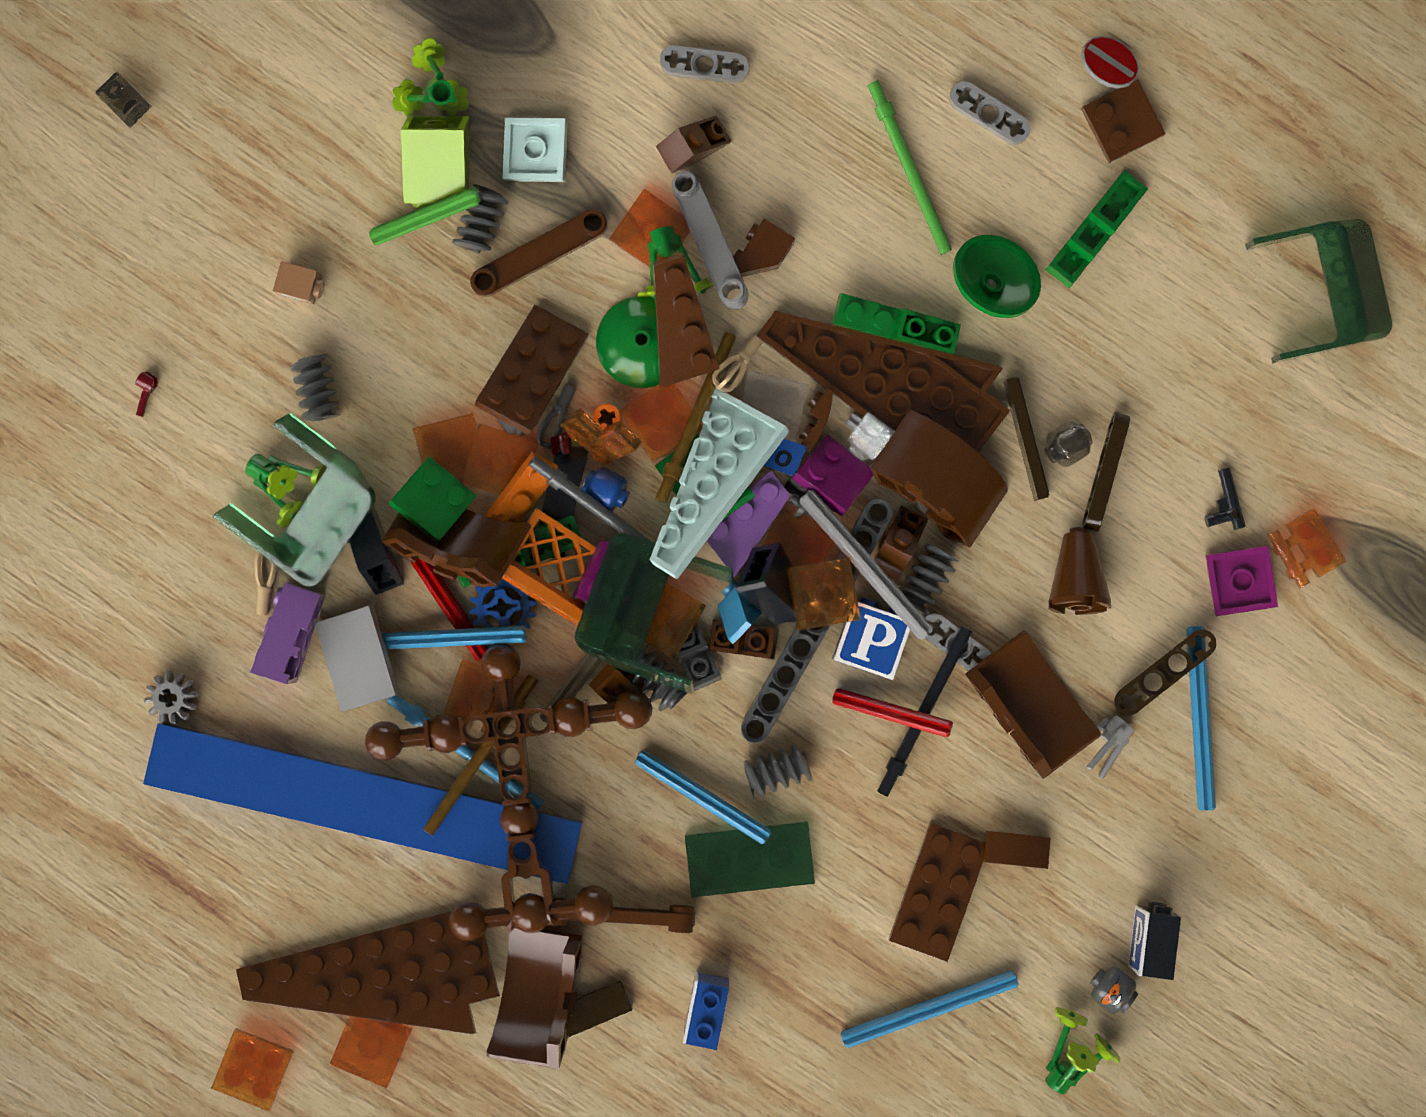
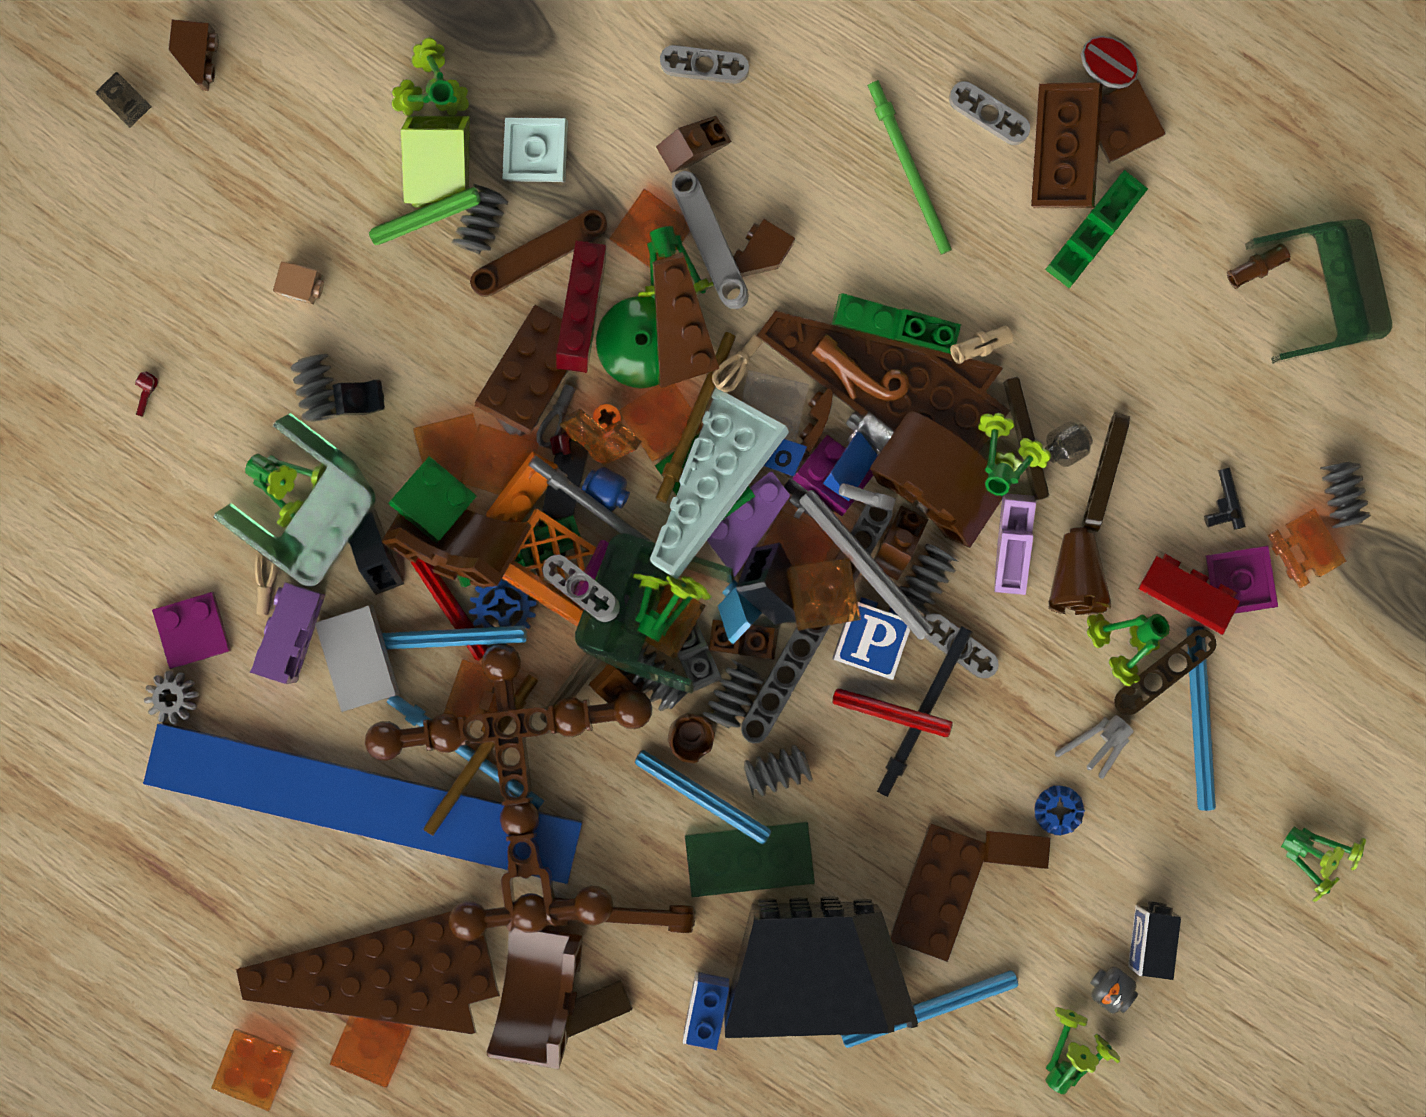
green dish [953,235,1041,318] -> none
reddish brown panel [965,631,1101,779] -> none
none -> magenta plate [152,592,231,669]
none -> reddish brown slope [169,19,219,91]
none -> black bracket [332,380,385,416]
none -> light grey beam [543,555,620,622]
none -> dark red brick [556,240,606,373]
none -> plant [633,574,712,642]
none -> reddish brown hair [667,713,715,763]
none -> dark grey piece [702,659,764,728]
none -> black windscreen [724,896,918,1038]
none -> dark orange plant [811,334,909,401]
none -> blue slope [823,431,878,501]
none -> light grey bar [839,483,896,511]
none -> tan pin [951,325,1013,364]
none -> plant [978,413,1051,496]
none -> lavender slope [994,493,1036,595]
none -> reddish brown plate [1031,82,1103,208]
none -> blue gear [1034,785,1085,836]
none -> plant [1087,613,1170,686]
none -> red slope [1138,554,1240,635]
none -> reddish brown pin [1227,243,1291,289]
none -> plant [1281,826,1366,902]
none -> dark grey piece [1320,462,1371,528]

